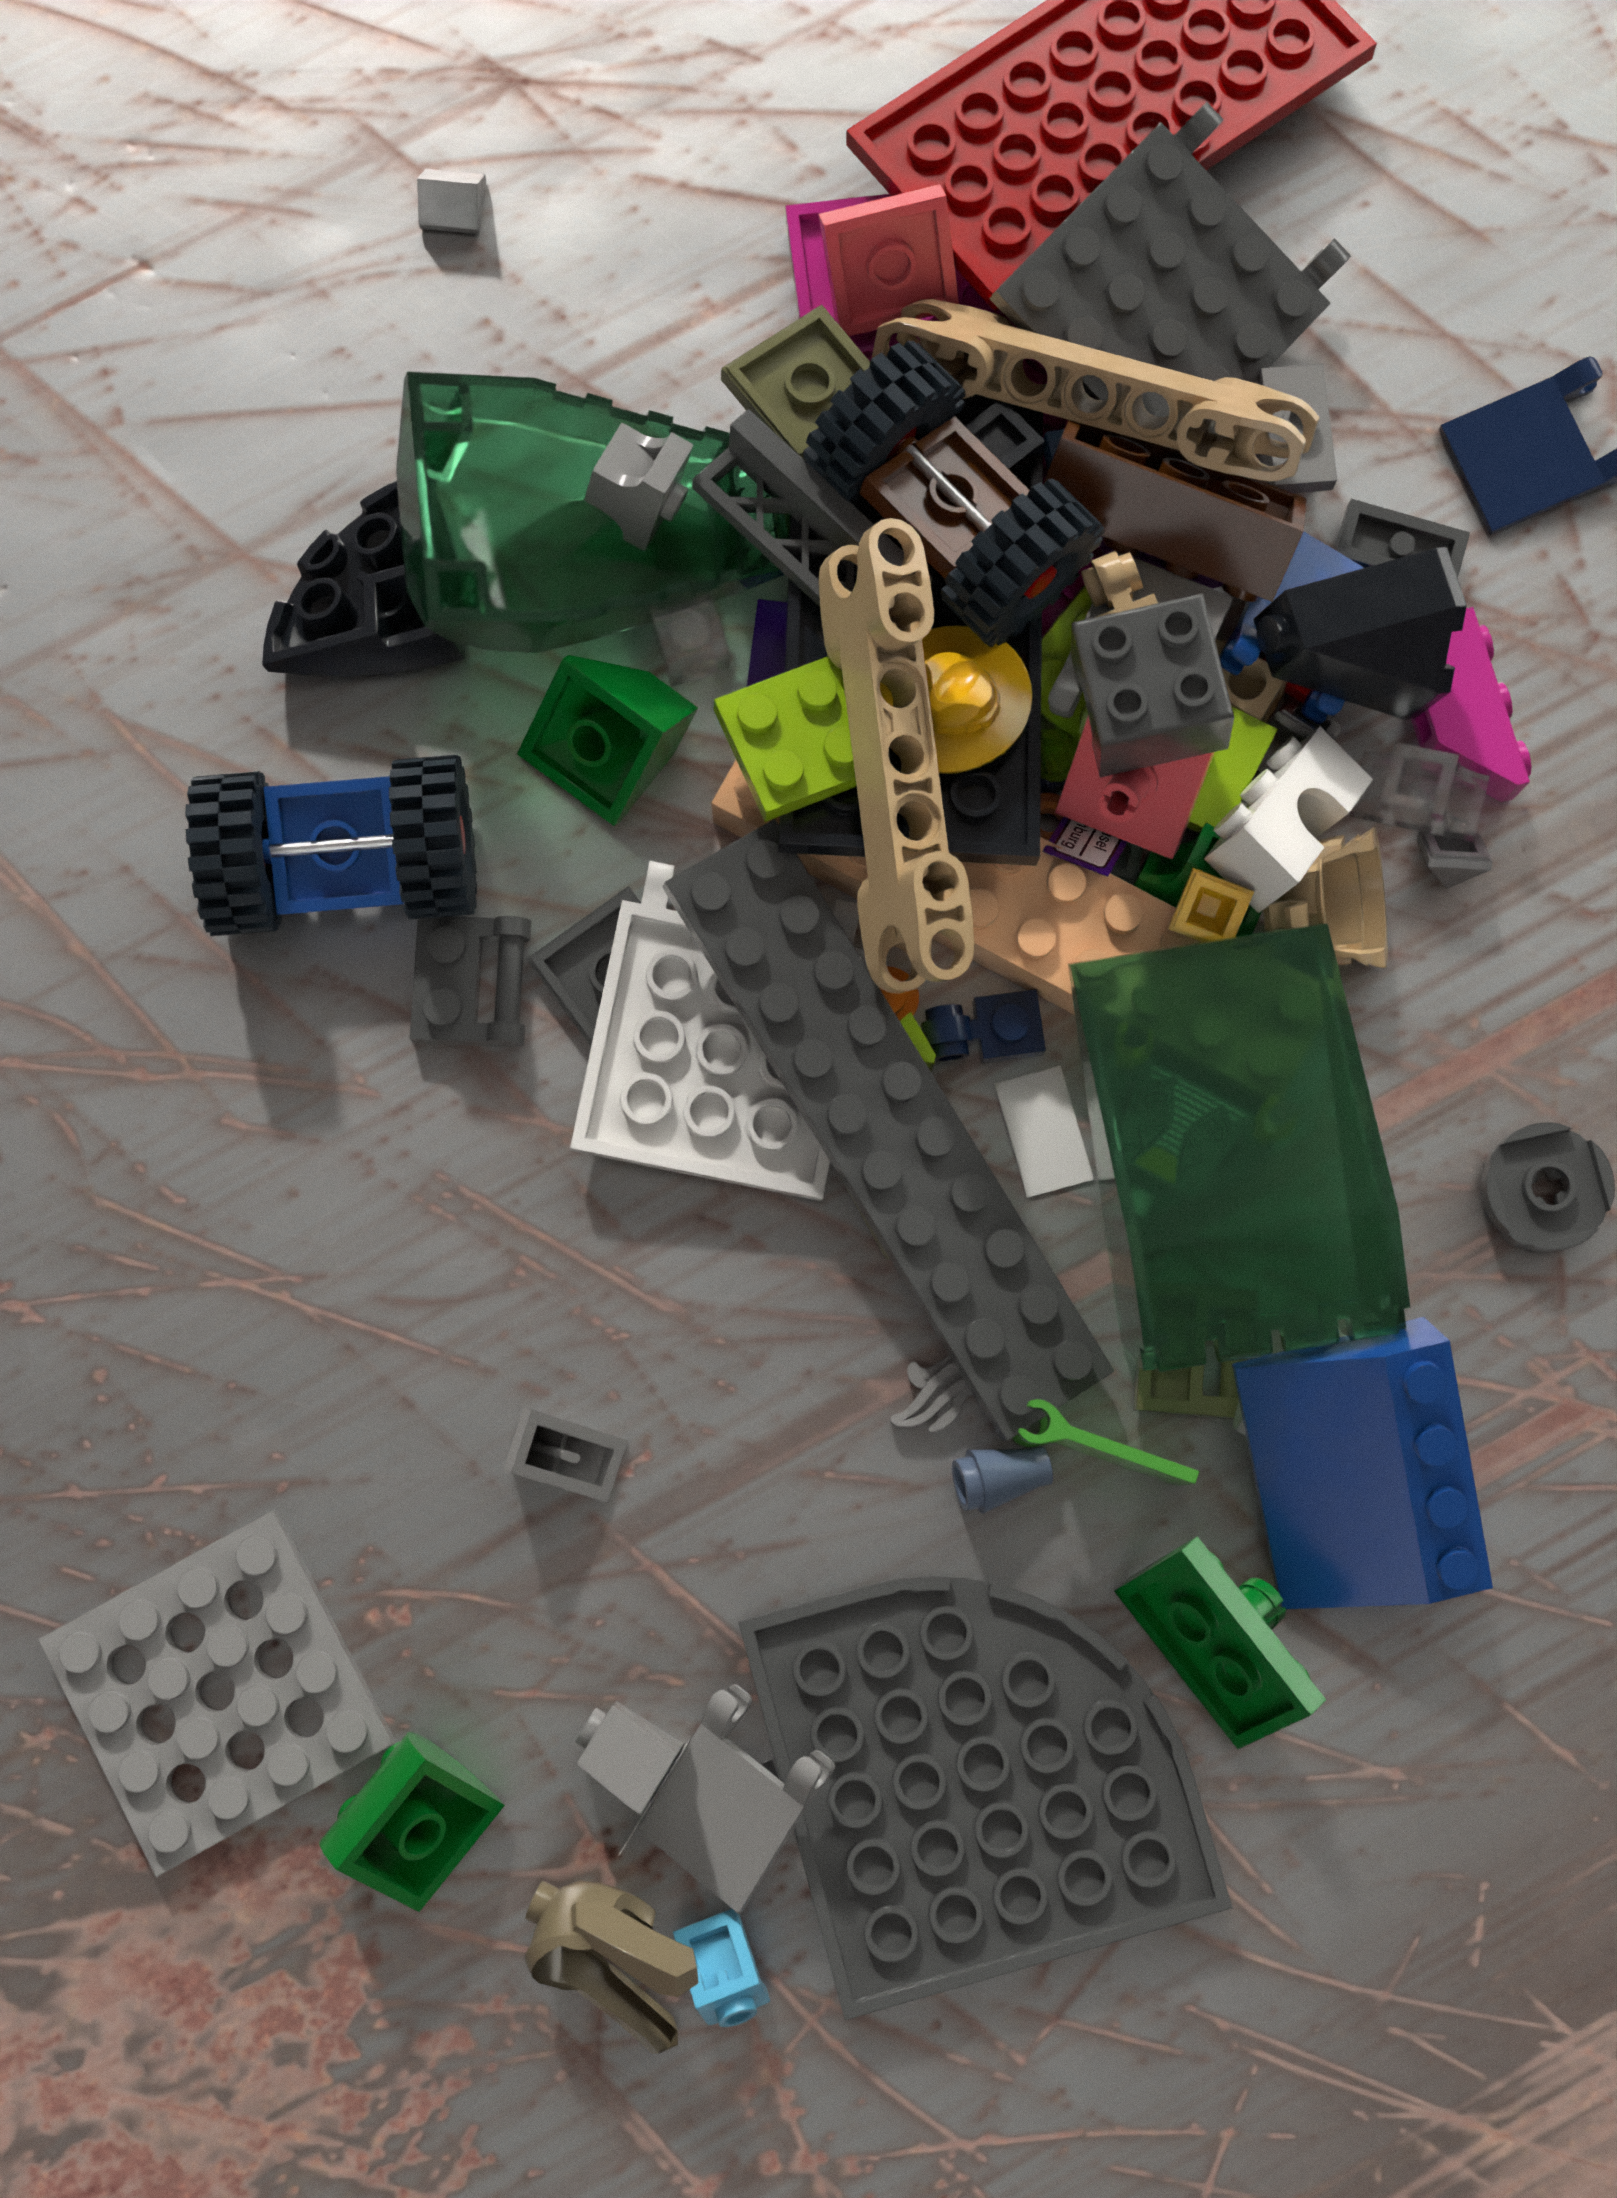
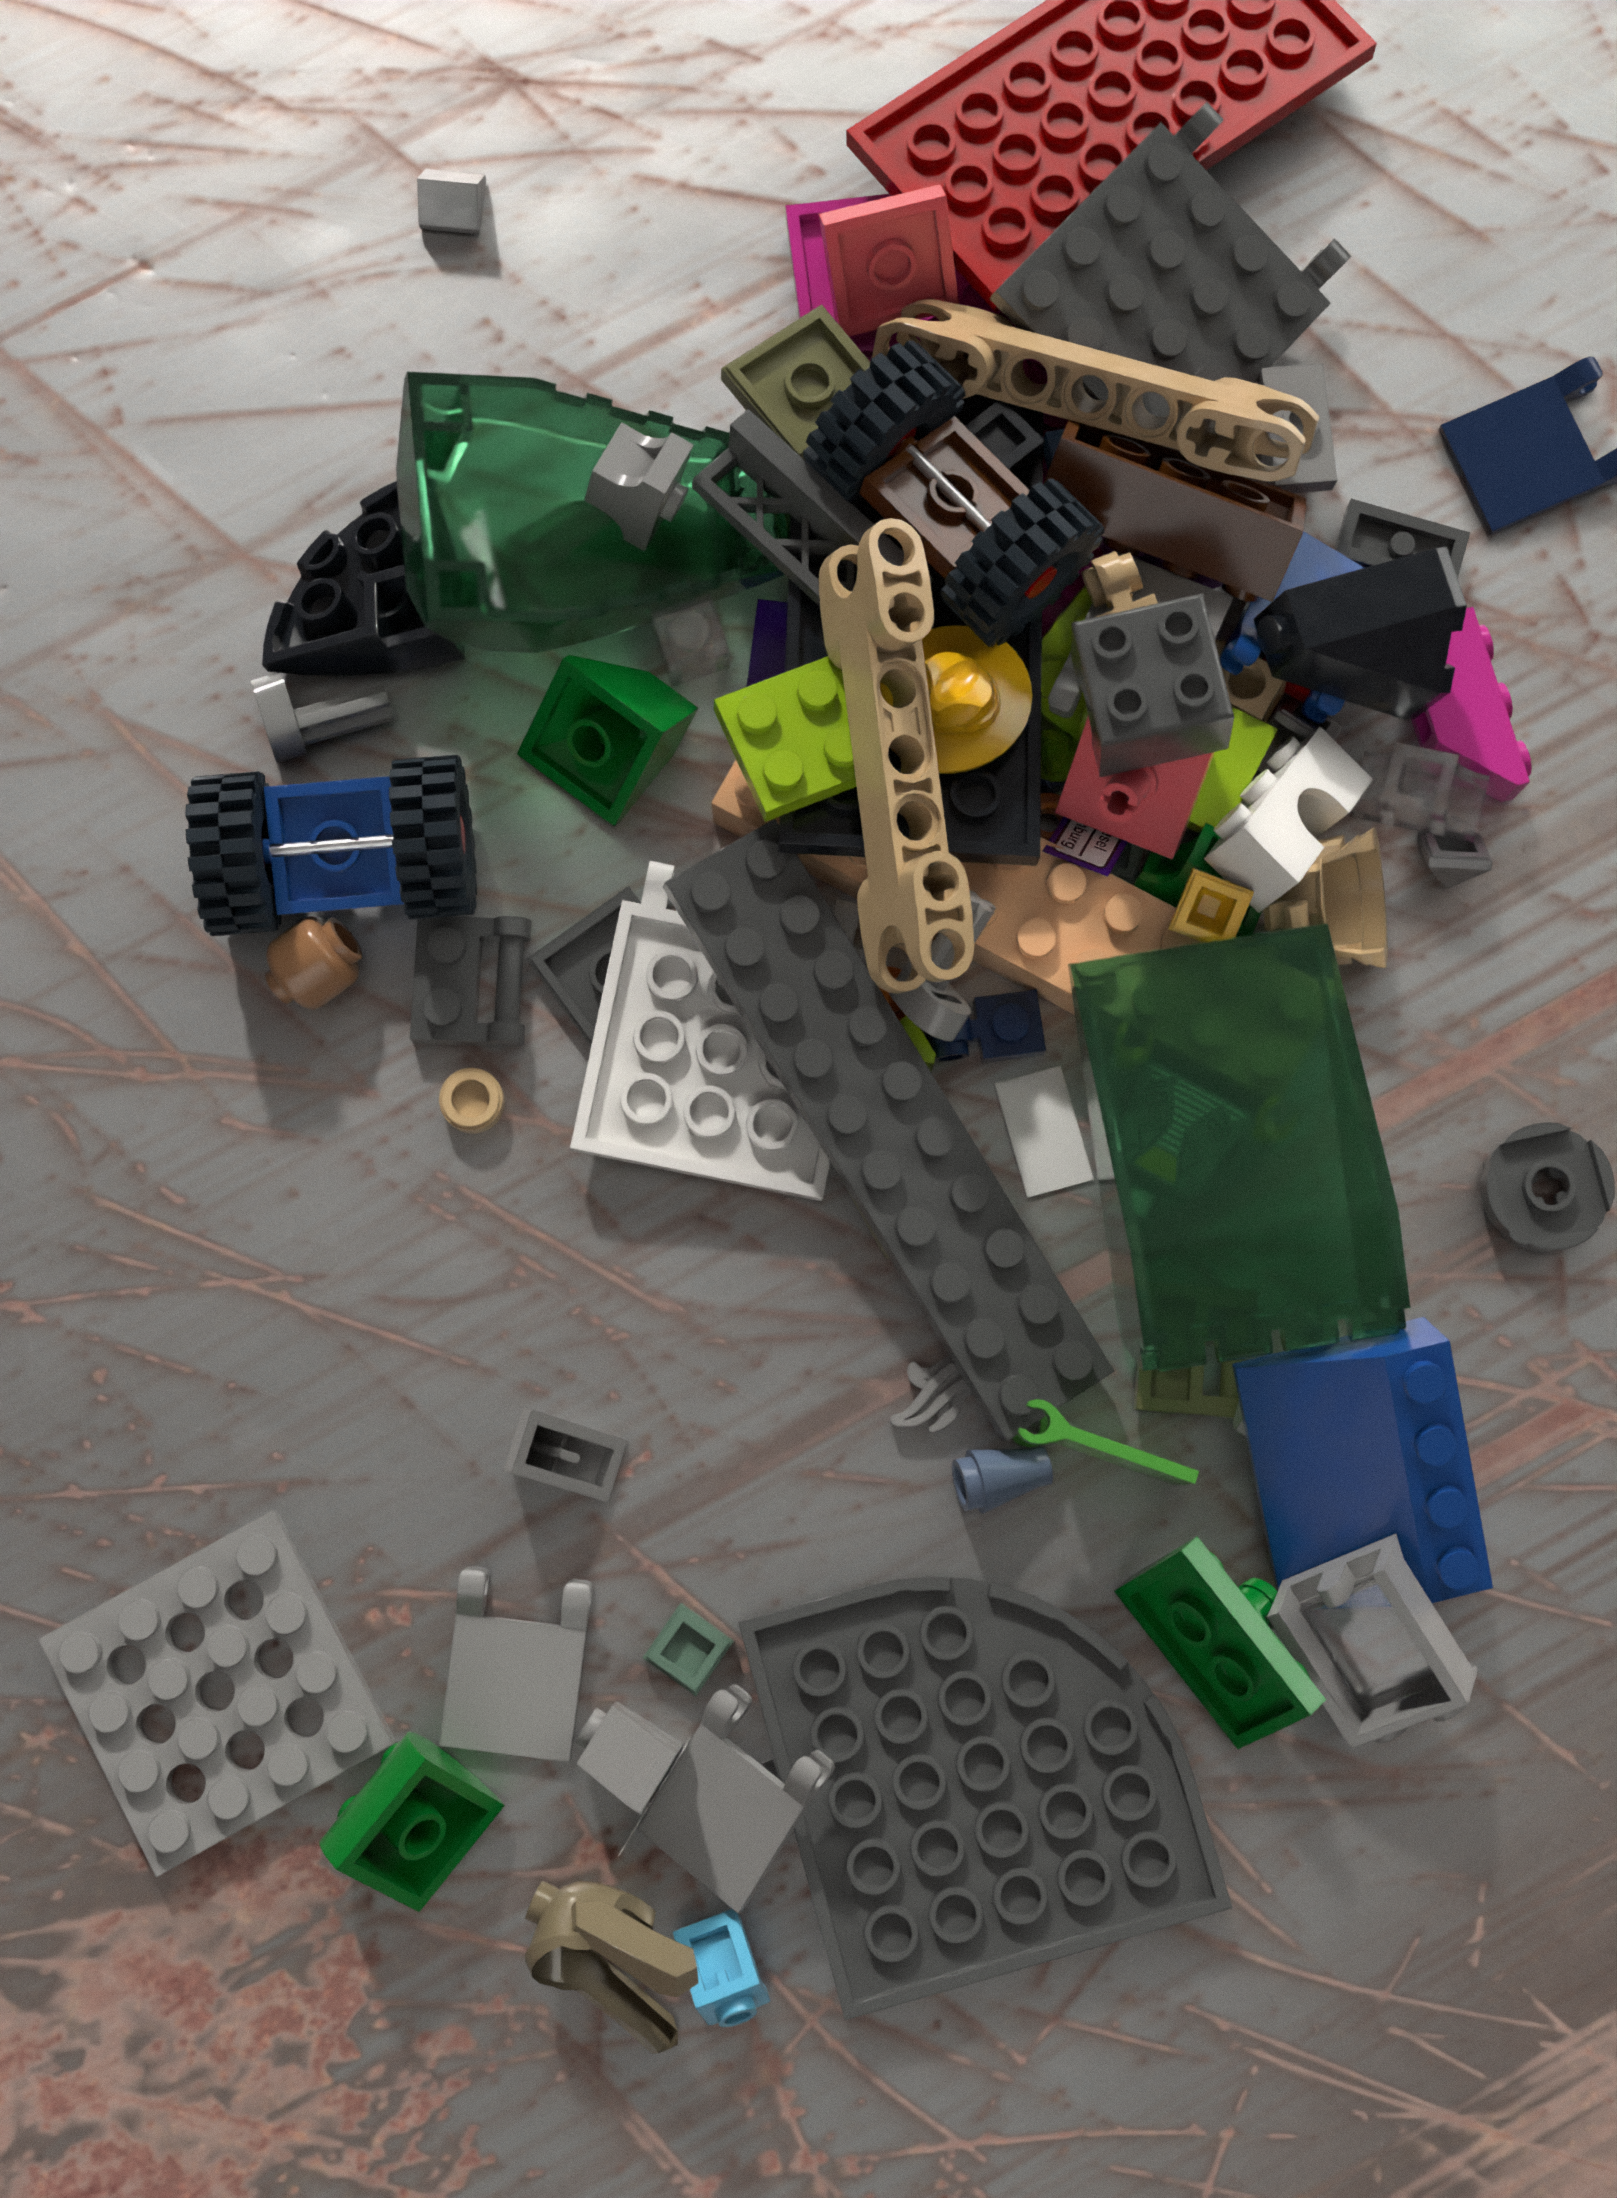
none -> light grey piece [251,672,394,763]
none -> medium nougat head [265,915,363,1010]
none -> tan tile [439,1068,505,1134]
none -> light grey flag [439,1566,593,1762]
none -> sand green tile [643,1603,735,1696]
none -> light grey piece [889,890,996,1041]
none -> light grey window [1267,1534,1478,1748]

